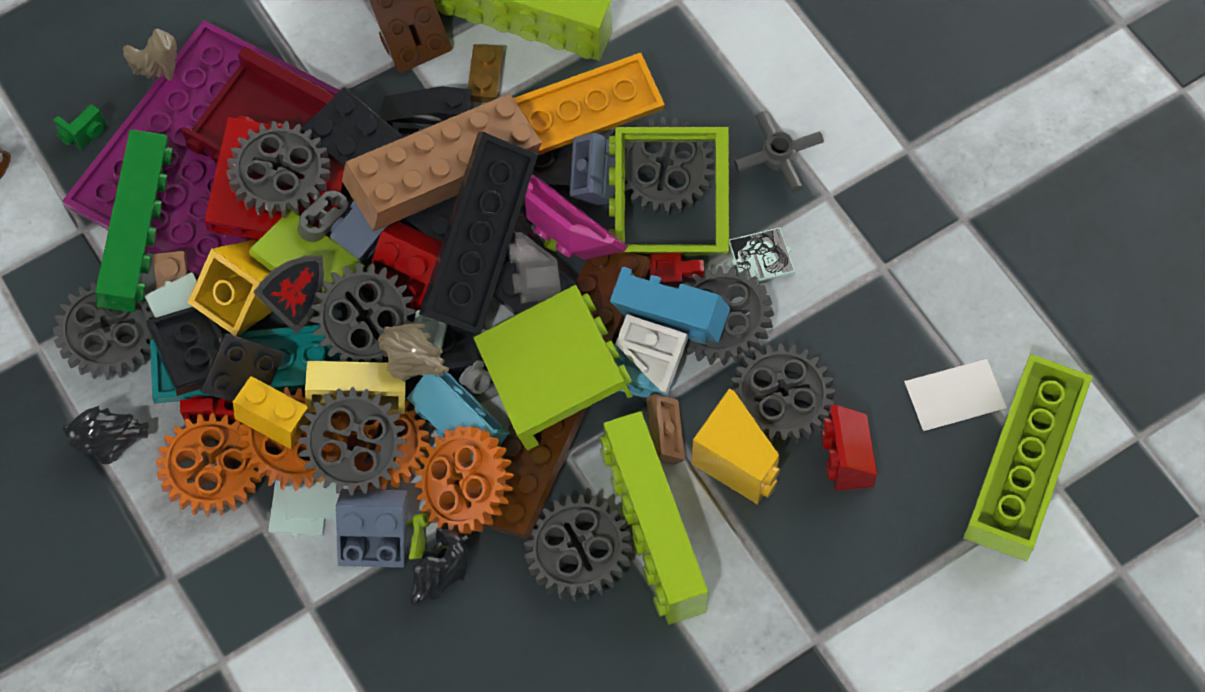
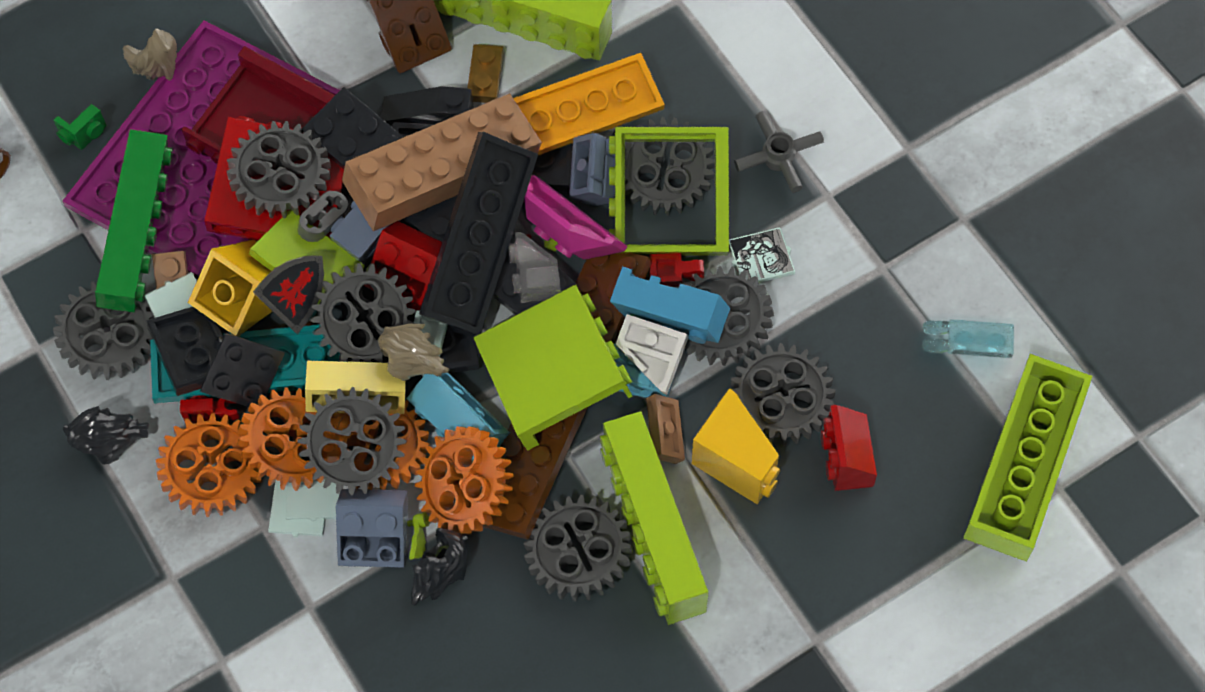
yellow brick [233,376,309,449] -> none
light grey plate [459,360,491,395] -> none
white sticker [904,359,1007,431] -> none
none -> clear light blue hinge [922,319,1014,358]

